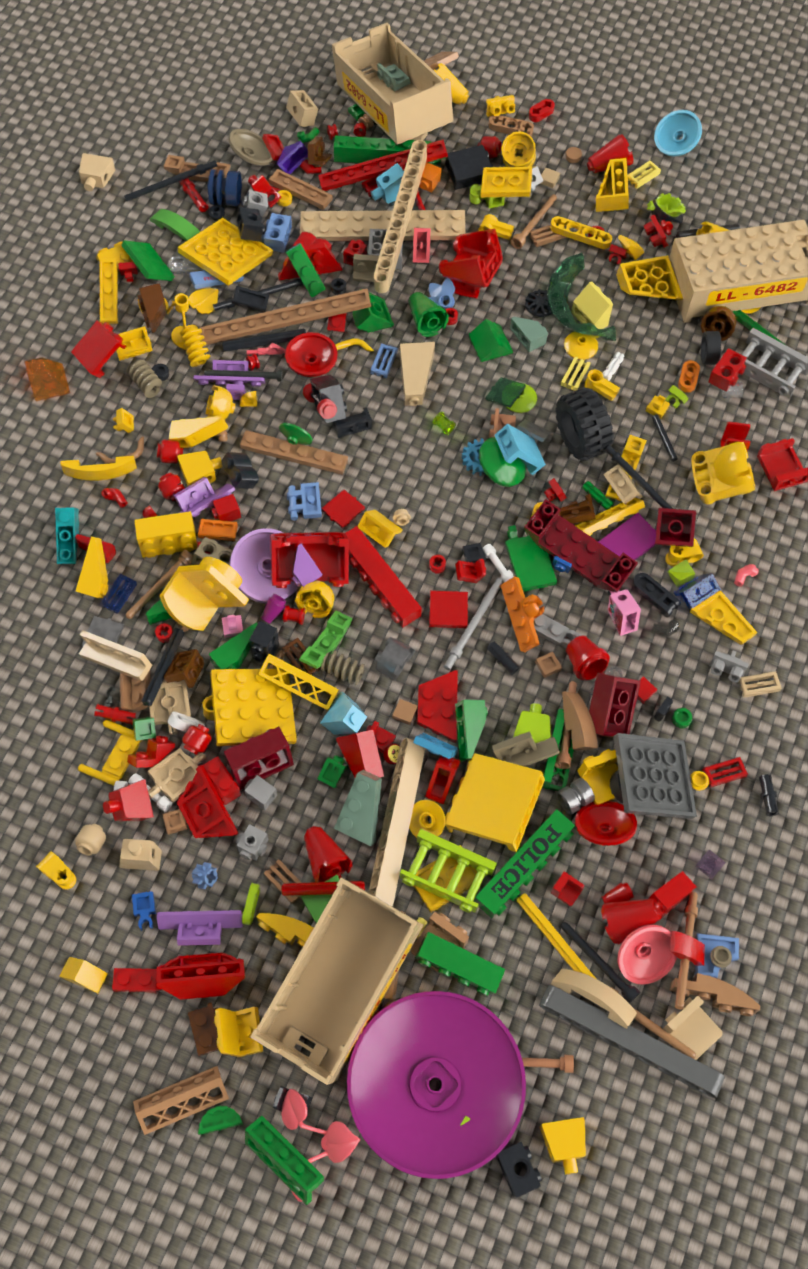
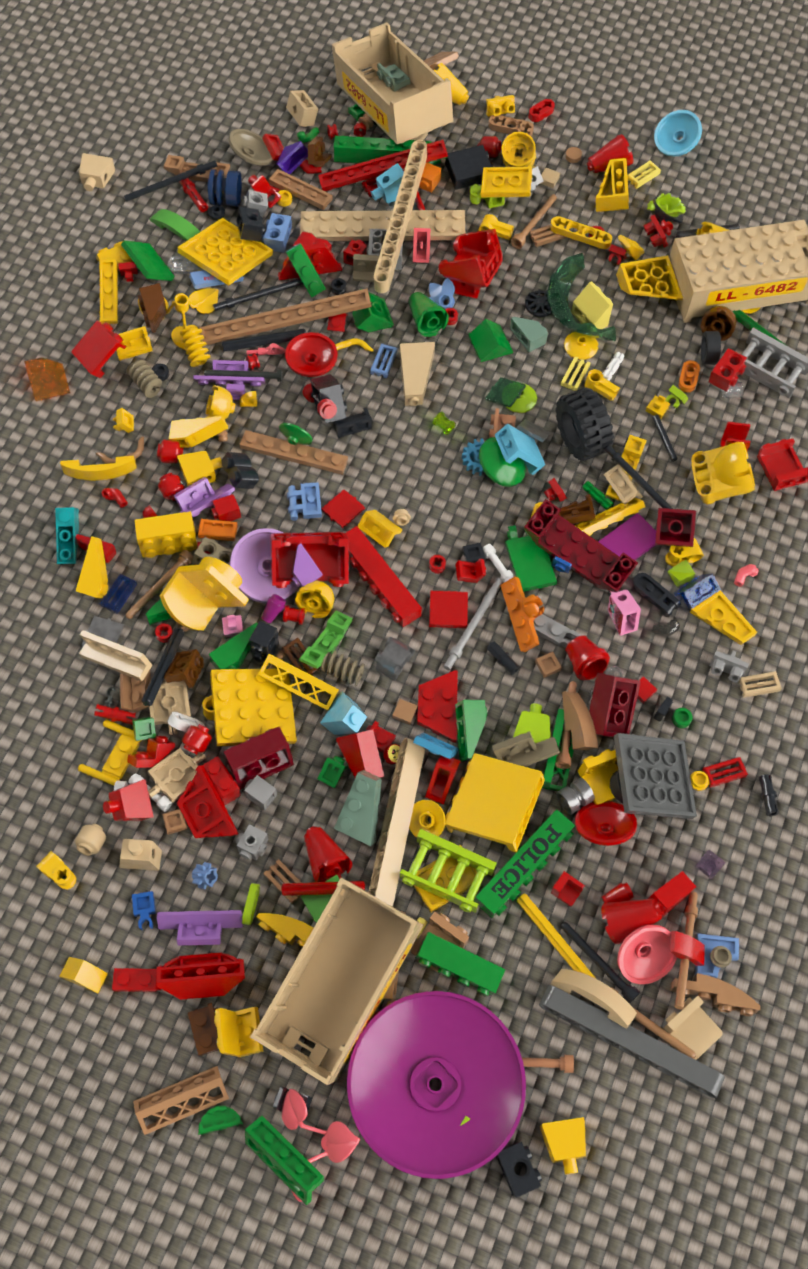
black tile [232,286,269,312] -> none

